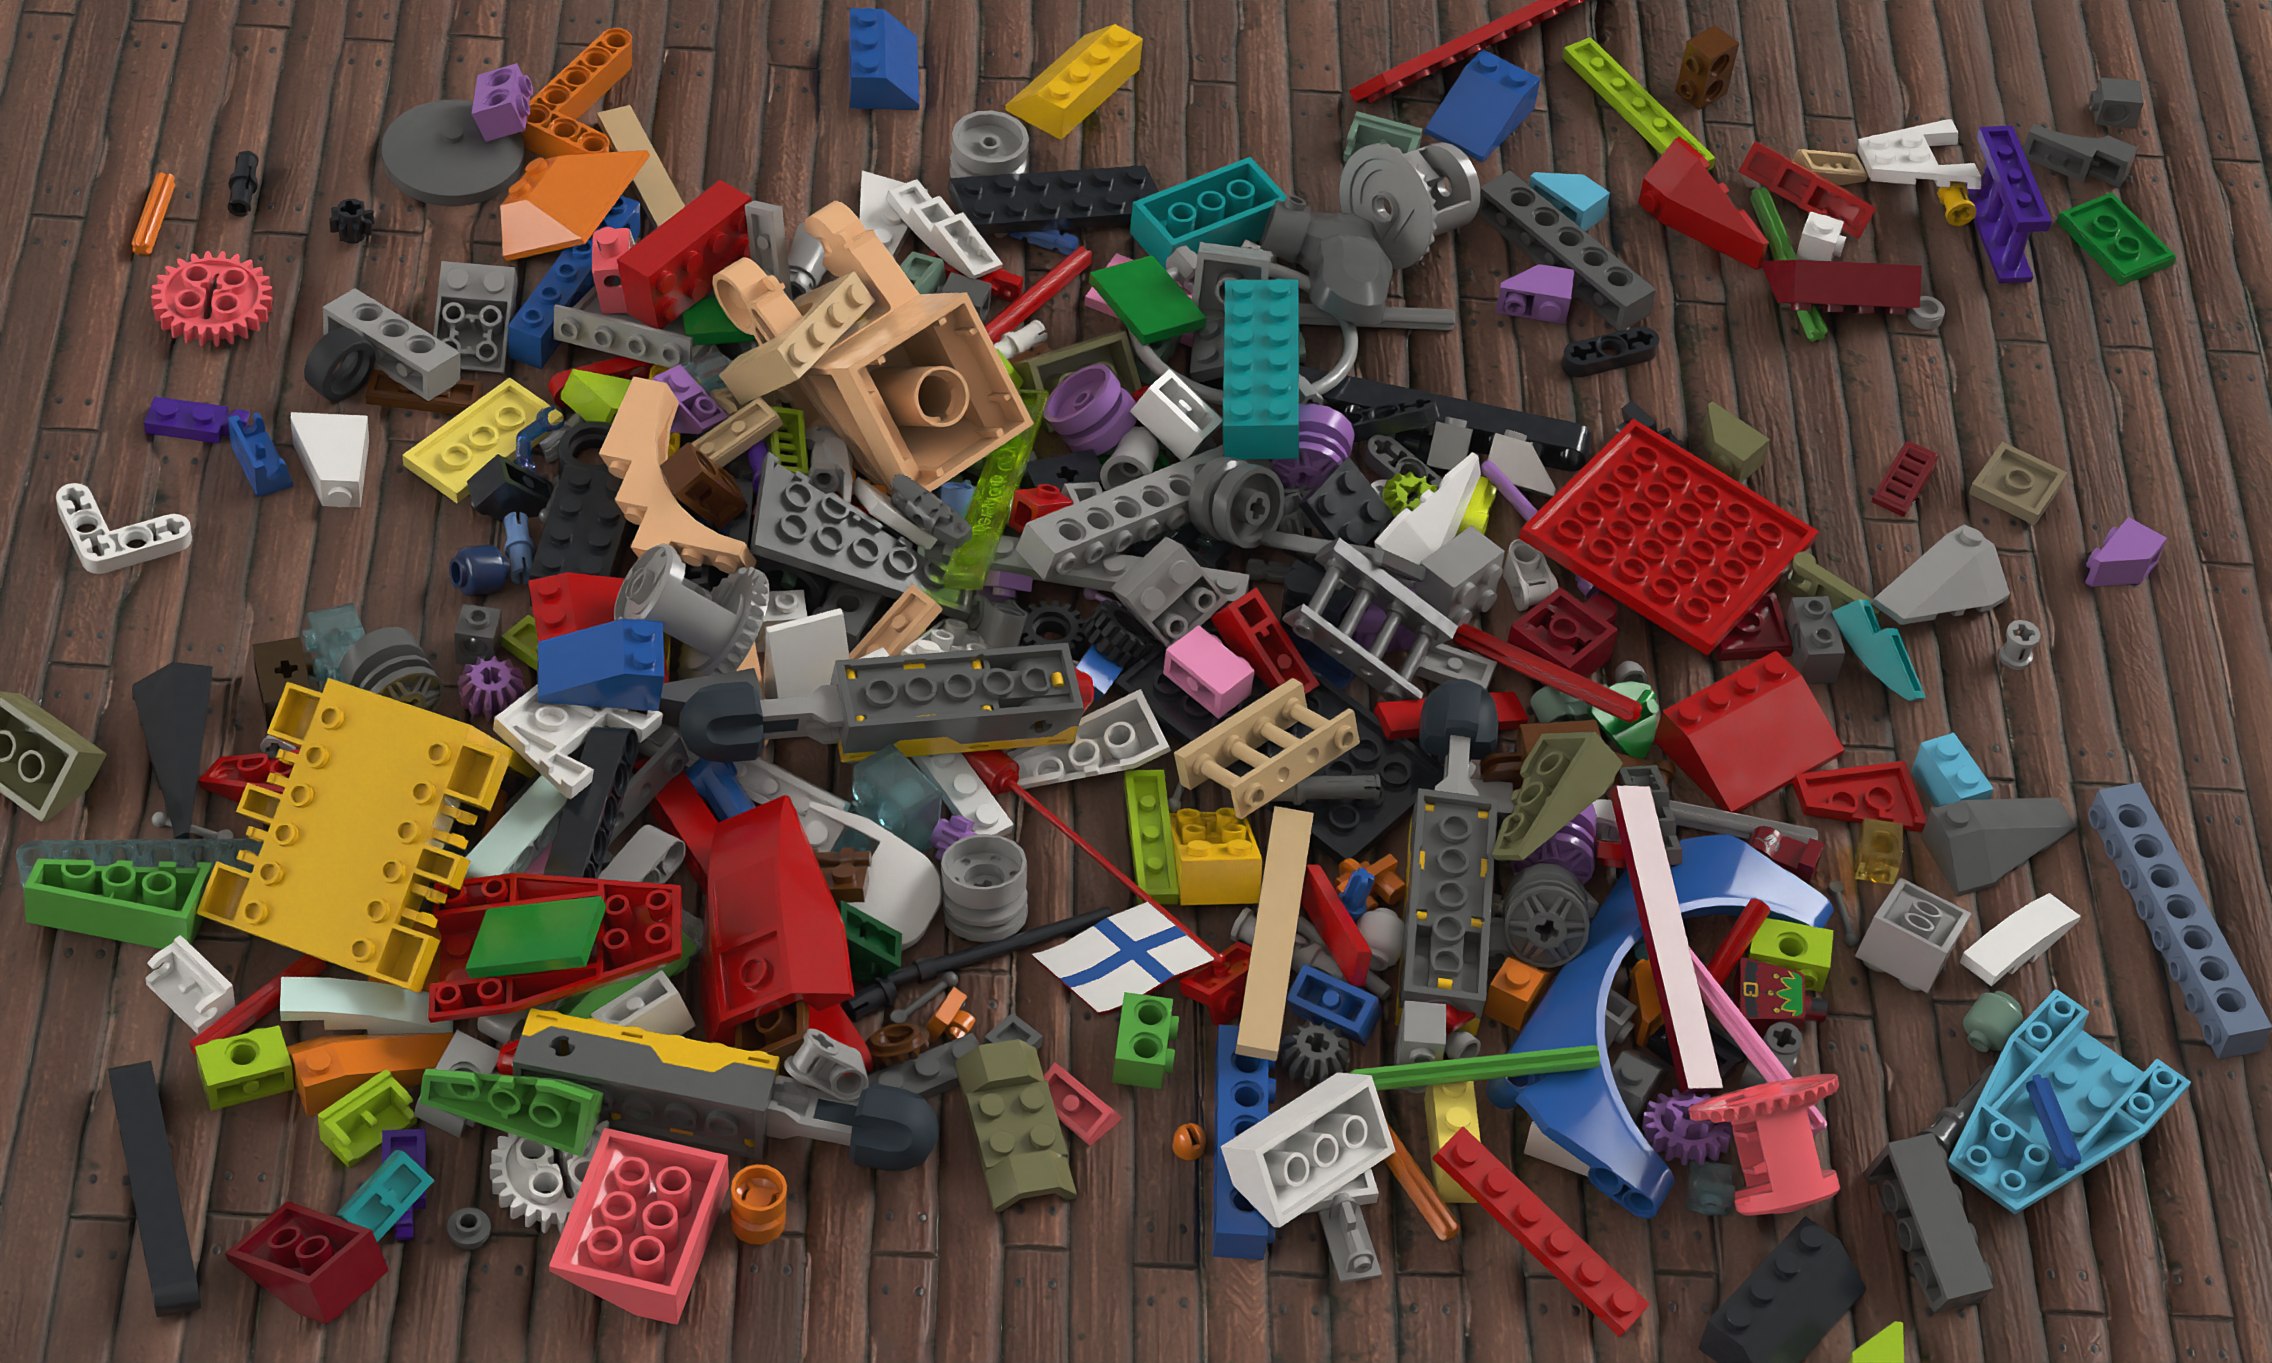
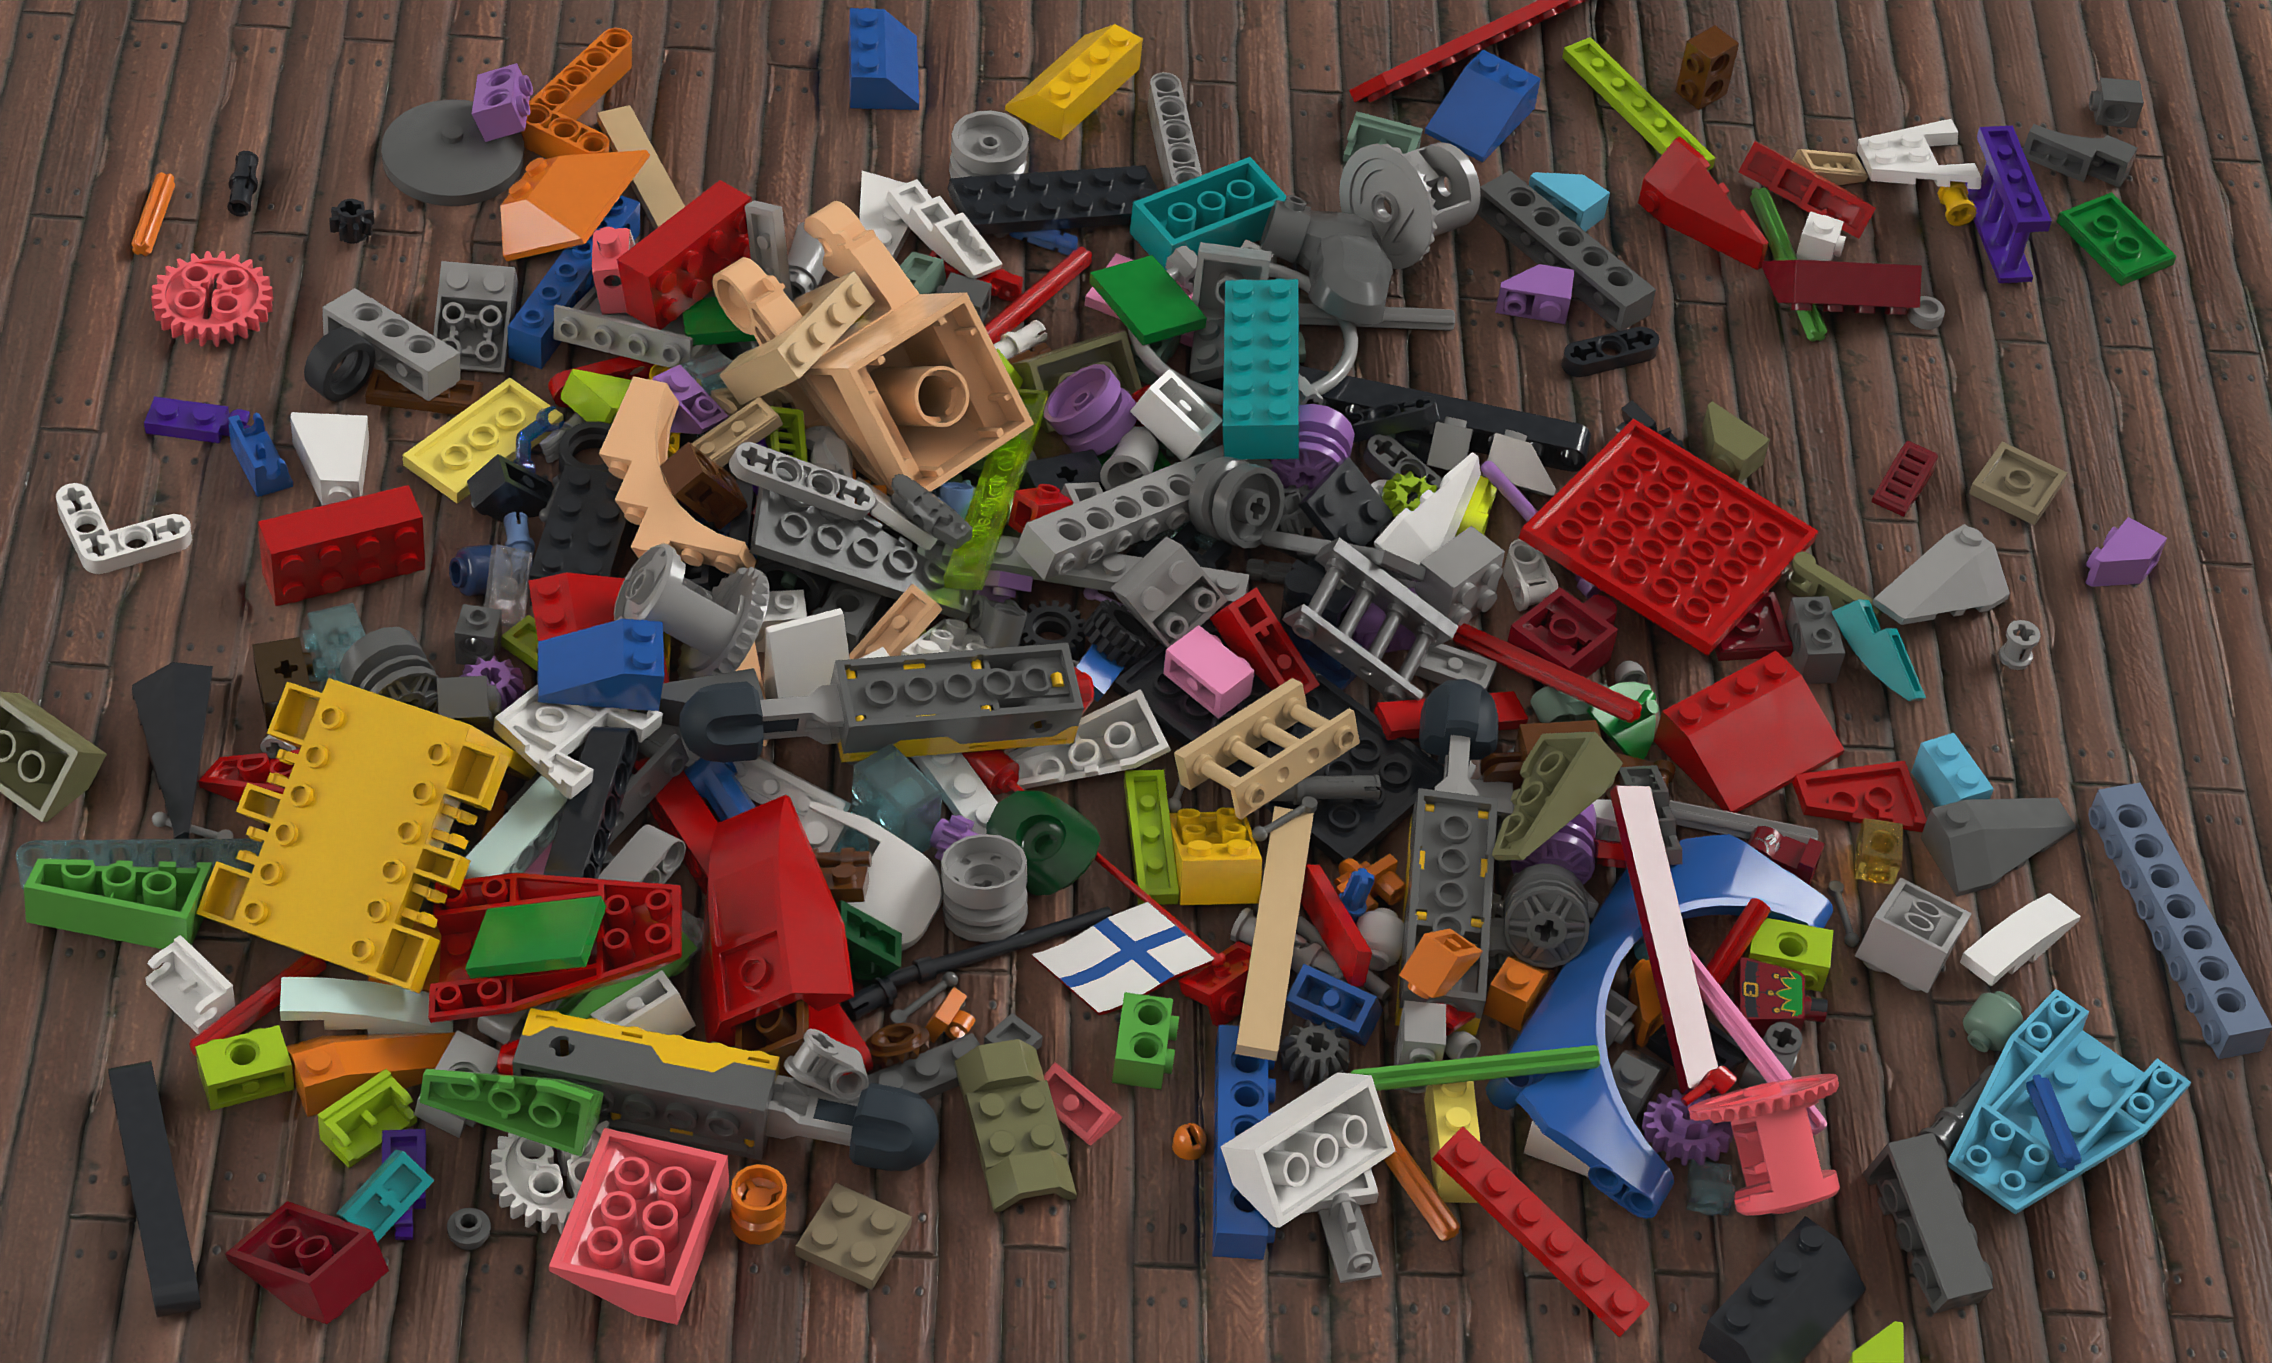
none -> red brick [258,485,425,606]
none -> dark grey brick [437,675,502,731]
none -> clear plate [484,544,533,628]
none -> light grey beam [729,442,875,521]
none -> dark tan plate [795,1183,912,1290]
none -> dark green hat [986,791,1101,895]
none -> light grey beam [1147,72,1202,189]
none -> dark grey hinge [1252,796,1318,842]
none -> orange slope [1399,928,1483,999]
none -> red hand [1681,1066,1737,1107]

